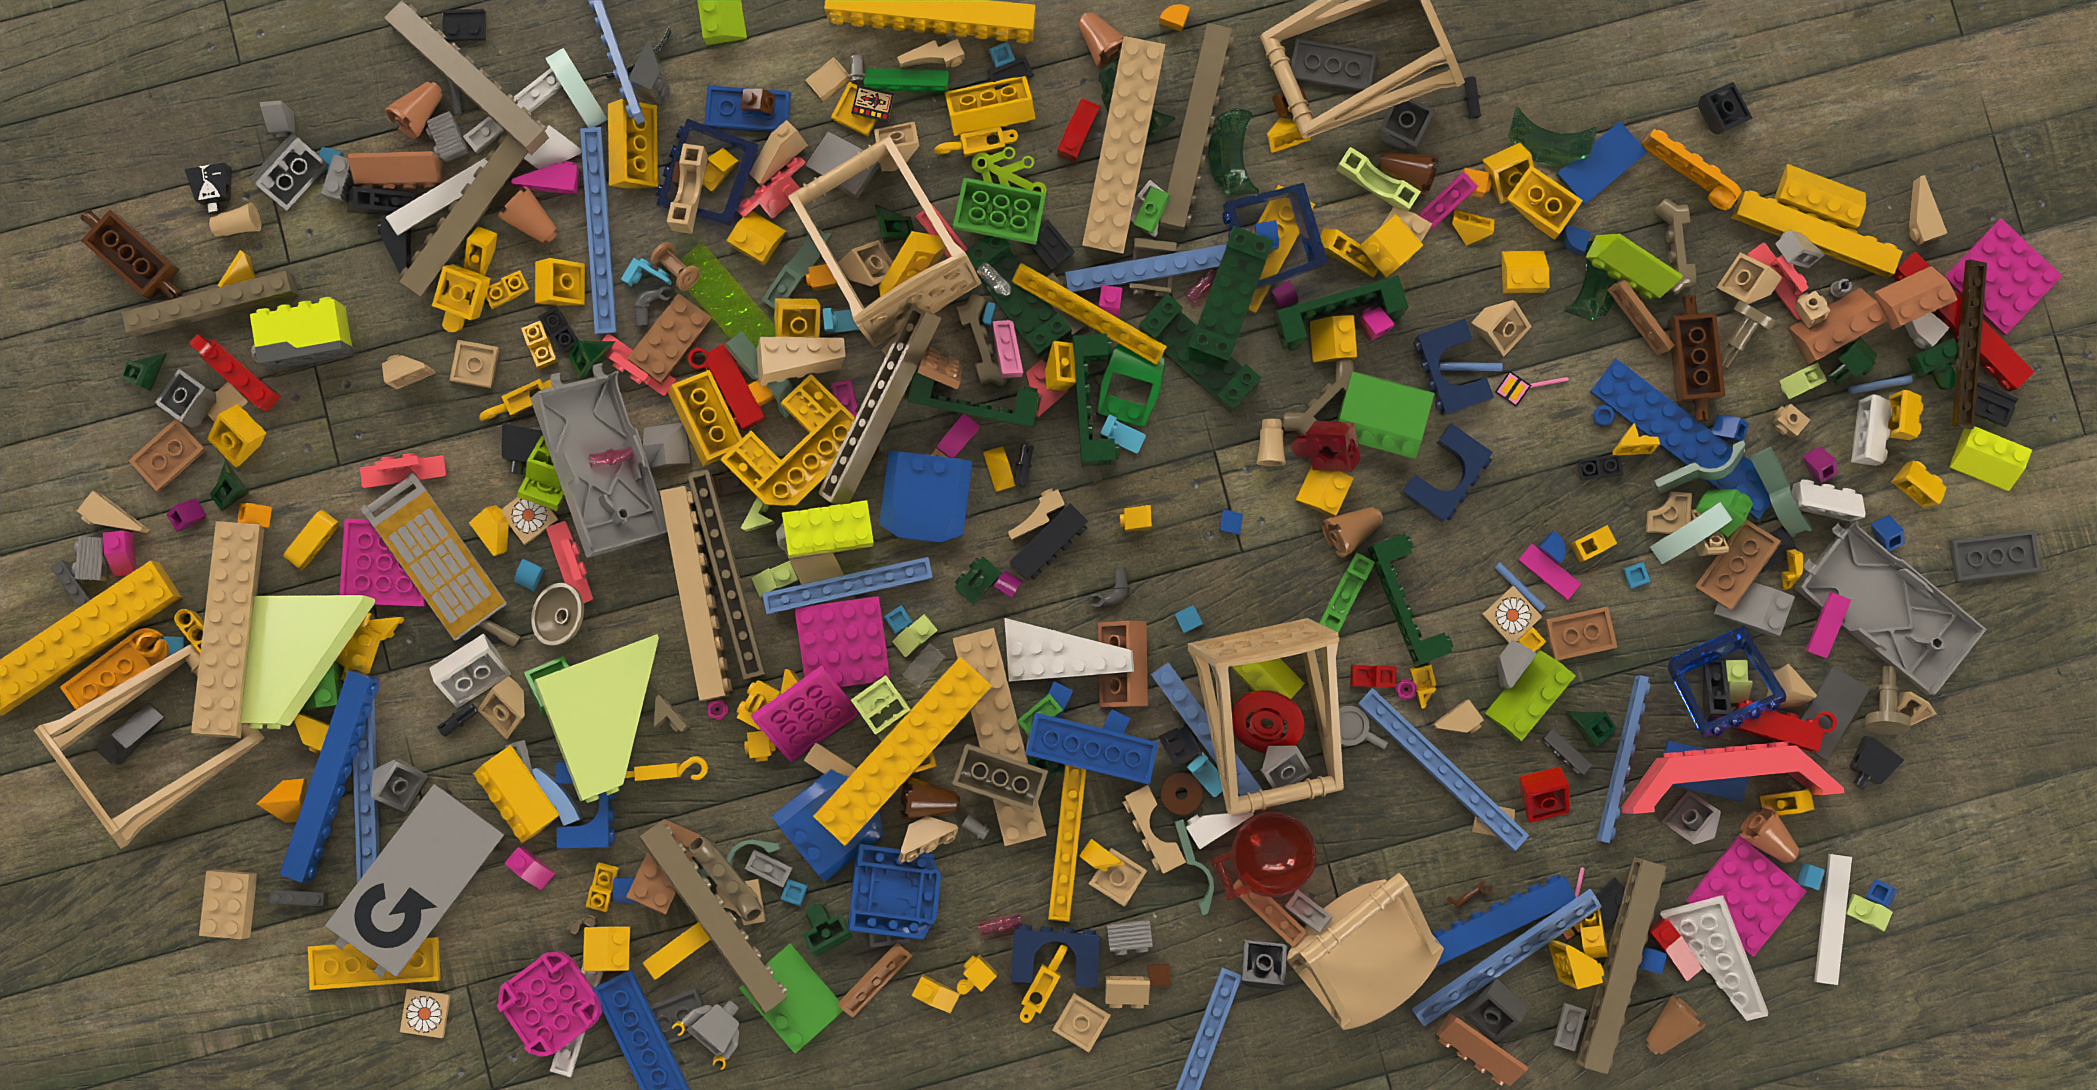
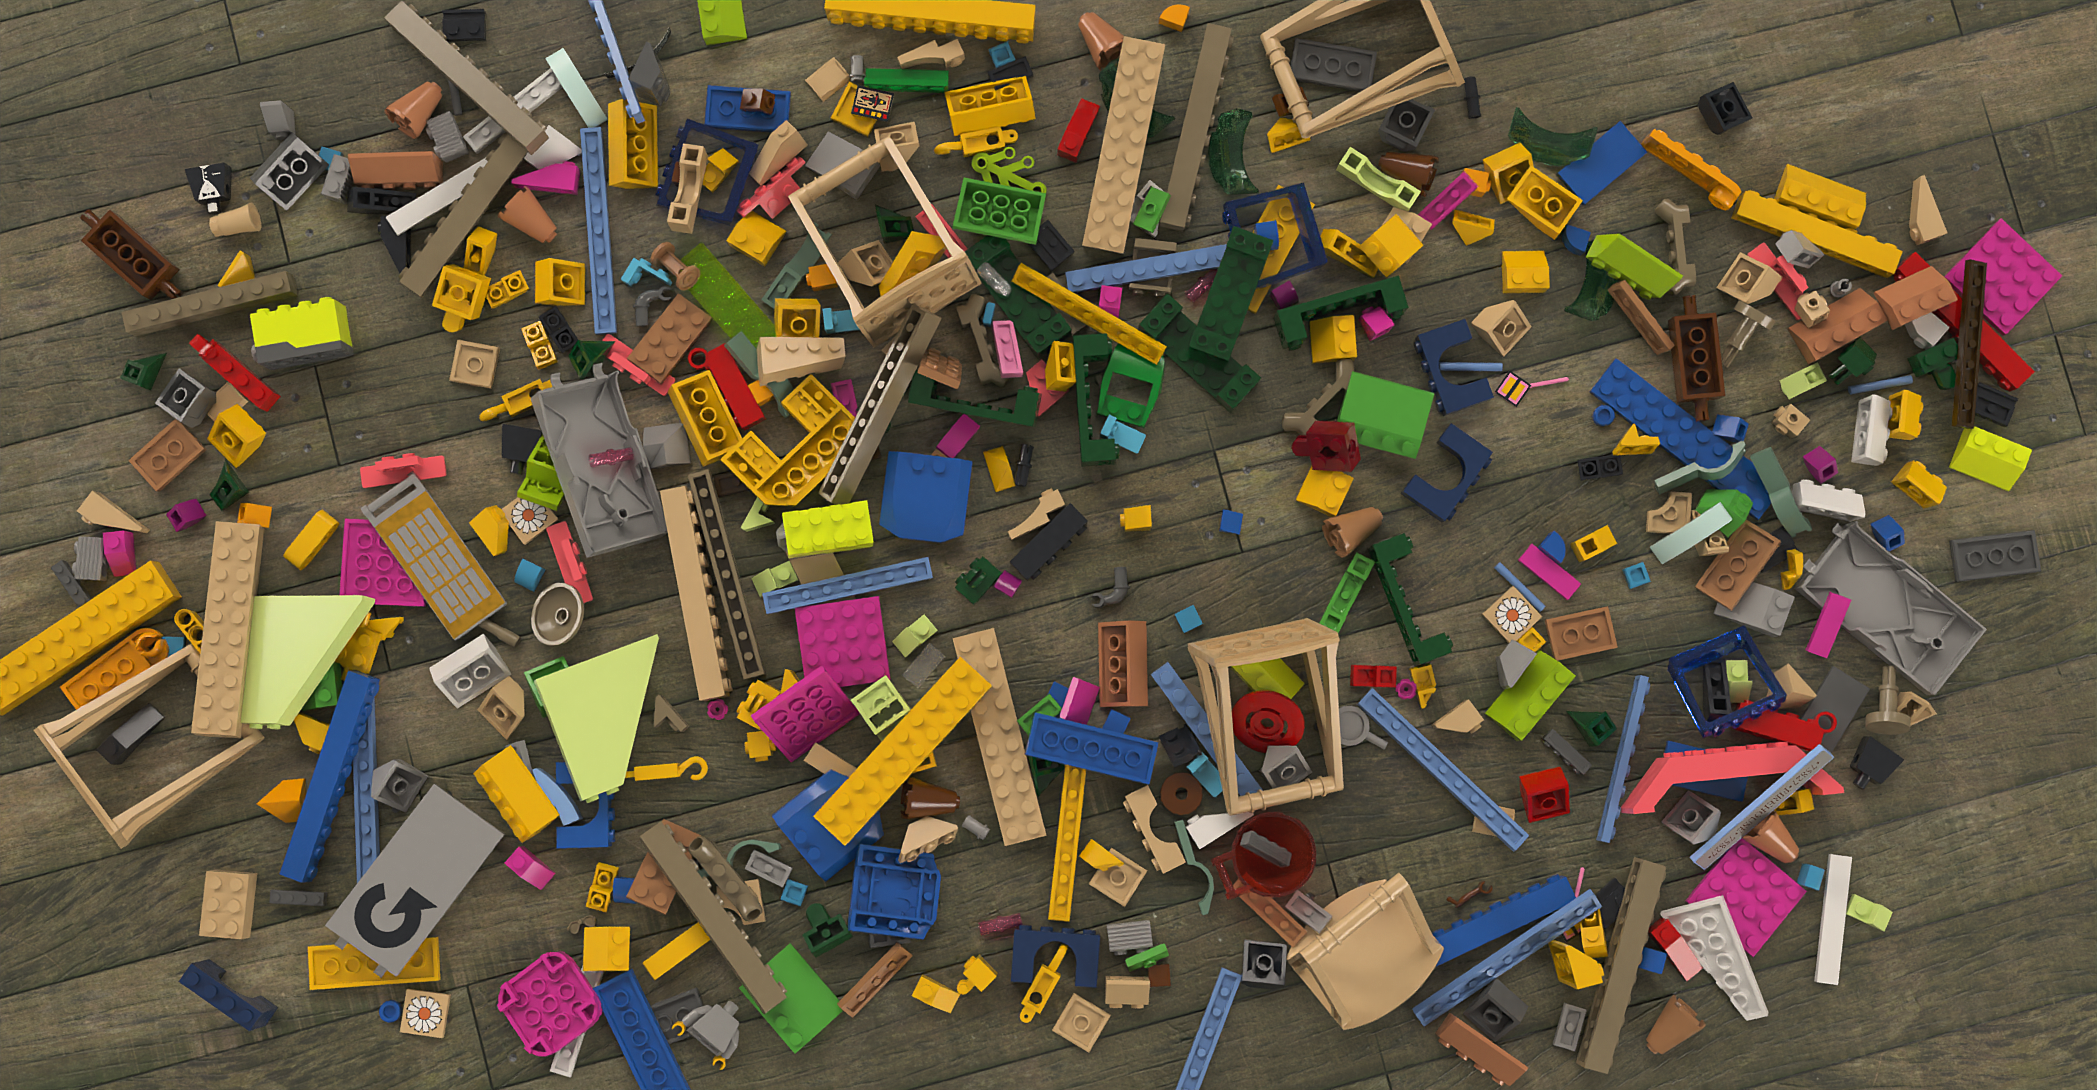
tan slope [382,355,436,389] -> none
black axle [437,703,478,737] -> none
dark azure tile [884,605,913,634] -> none
dark tan brick [952,744,1048,812] -> none
white wing [1005,618,1134,681] -> none
tan plant [1256,419,1286,467] -> none
blue slope [1866,879,1897,909] -> none
none -> dark blue arch [179,959,278,1031]
none -> blue tile [379,1000,402,1022]
none -> dark pink tile [1060,677,1100,725]
none -> bright green plate [1125,944,1169,972]
none -> dark grey piece [1240,831,1292,867]
none -> tile [1690,744,1834,870]

